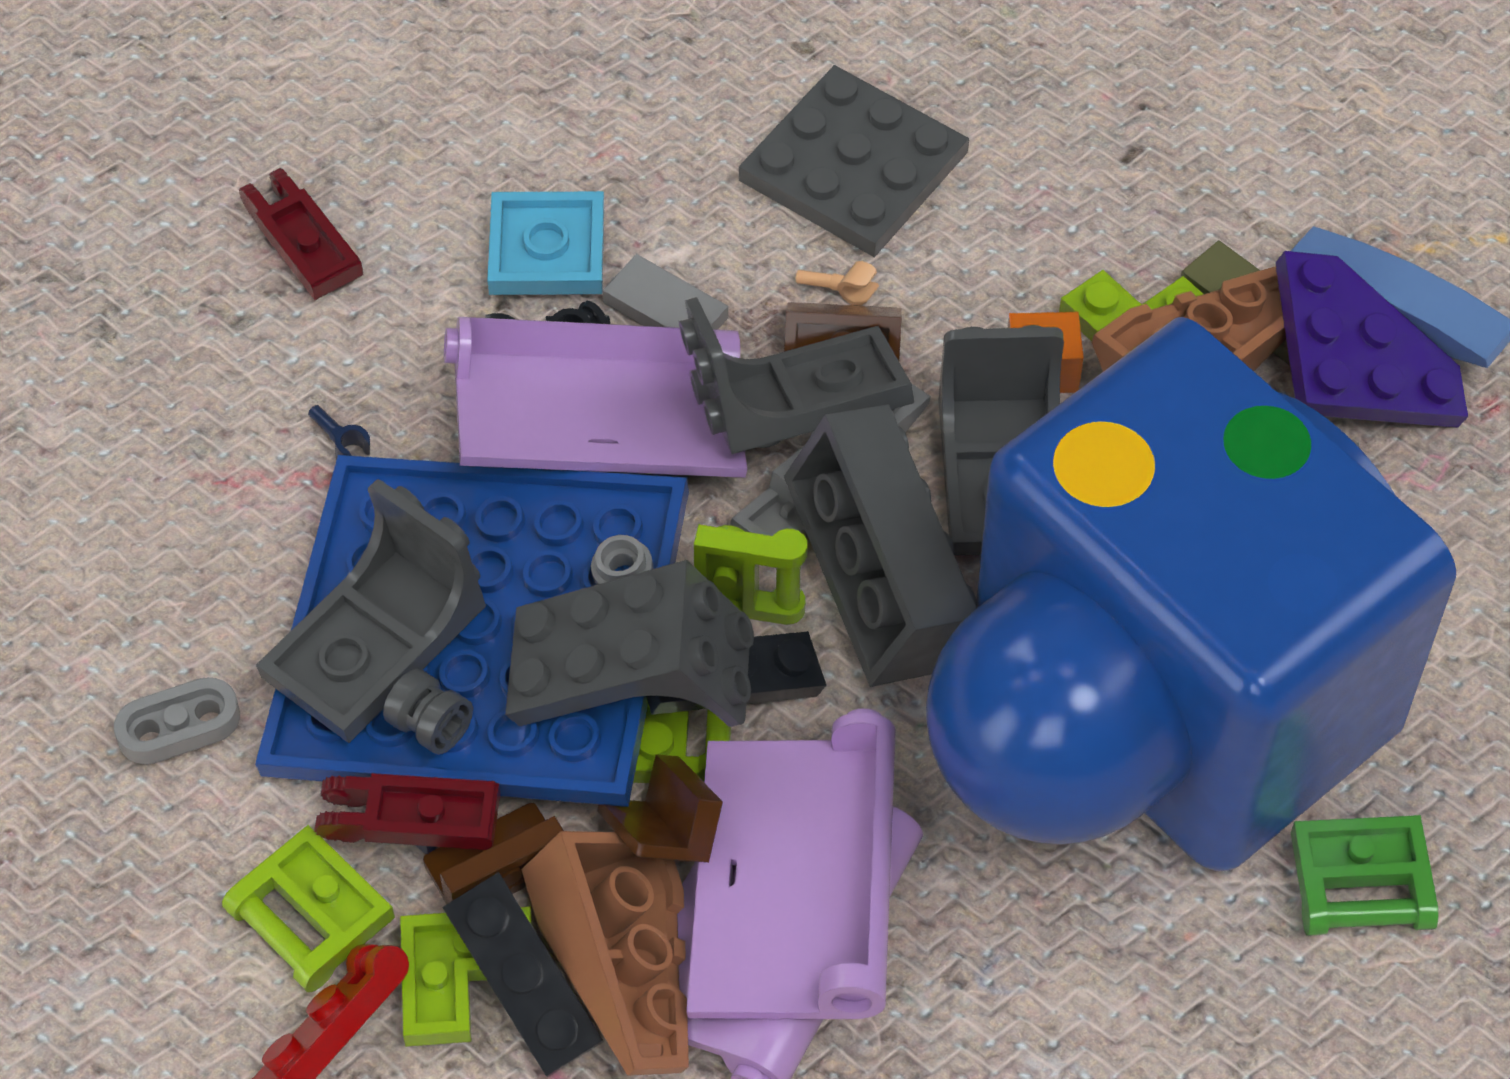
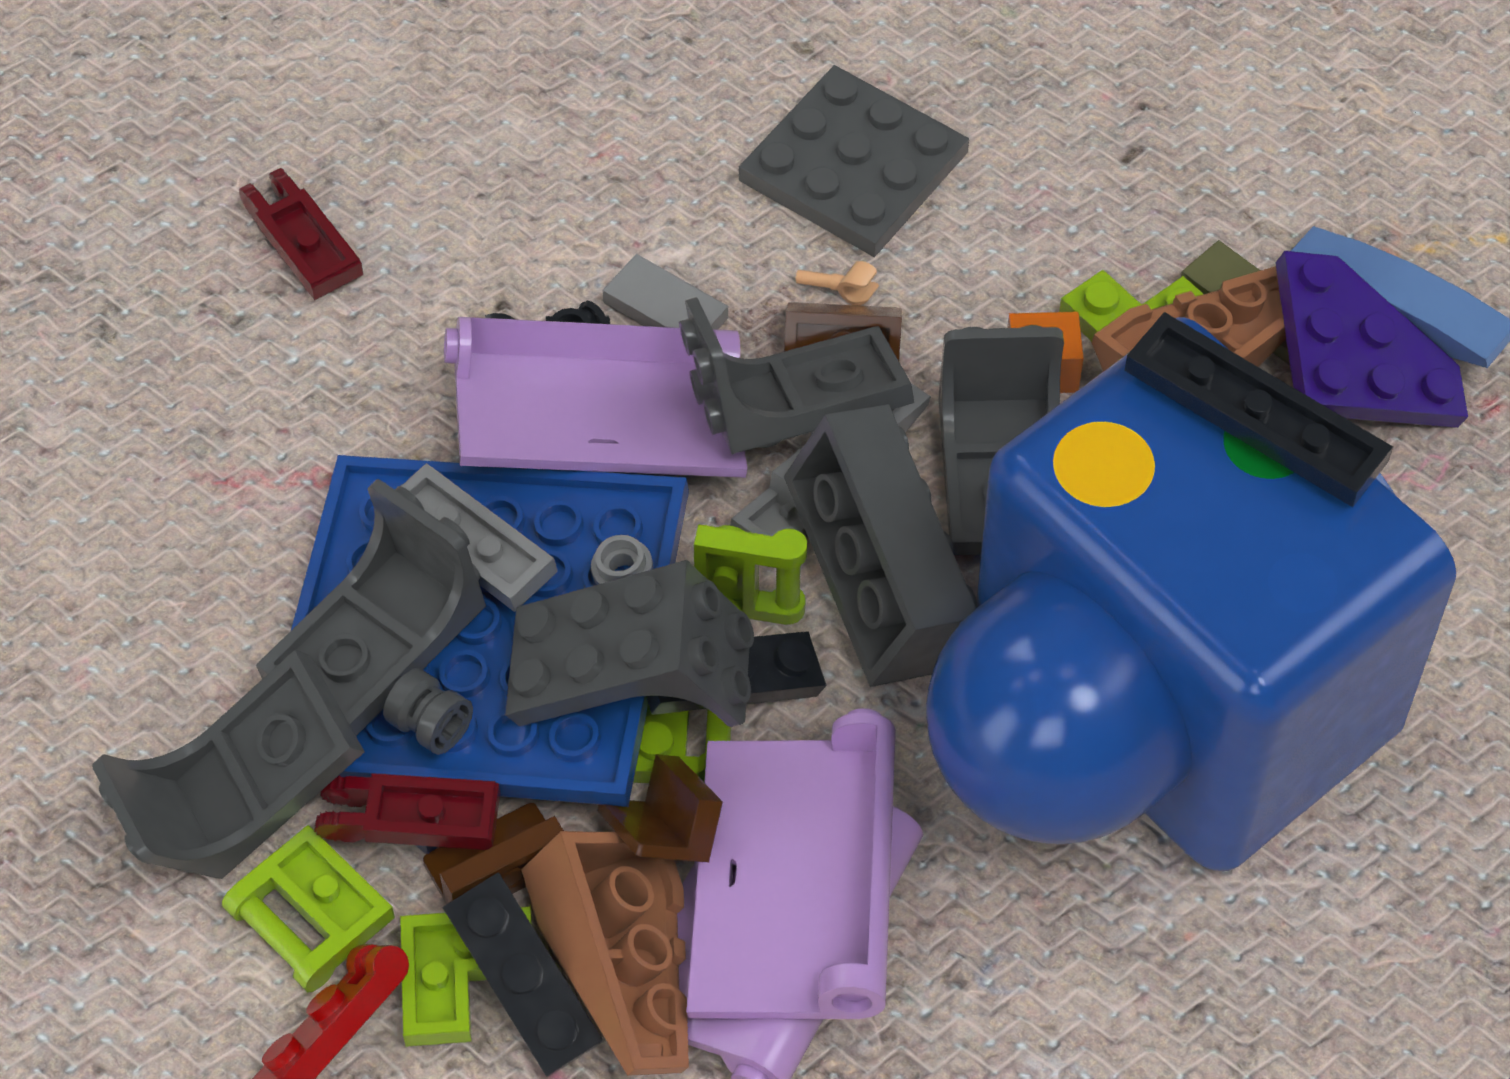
light grey plate [114,677,240,764] -> none
dark blue hand [308,405,370,460] -> none
medium azure plate [487,191,605,295] -> none
bright green plate [1290,815,1439,936] -> none
none -> dark grey bracket [92,650,365,879]
none -> light grey plate [401,463,558,612]
none -> black plate [1125,312,1393,507]

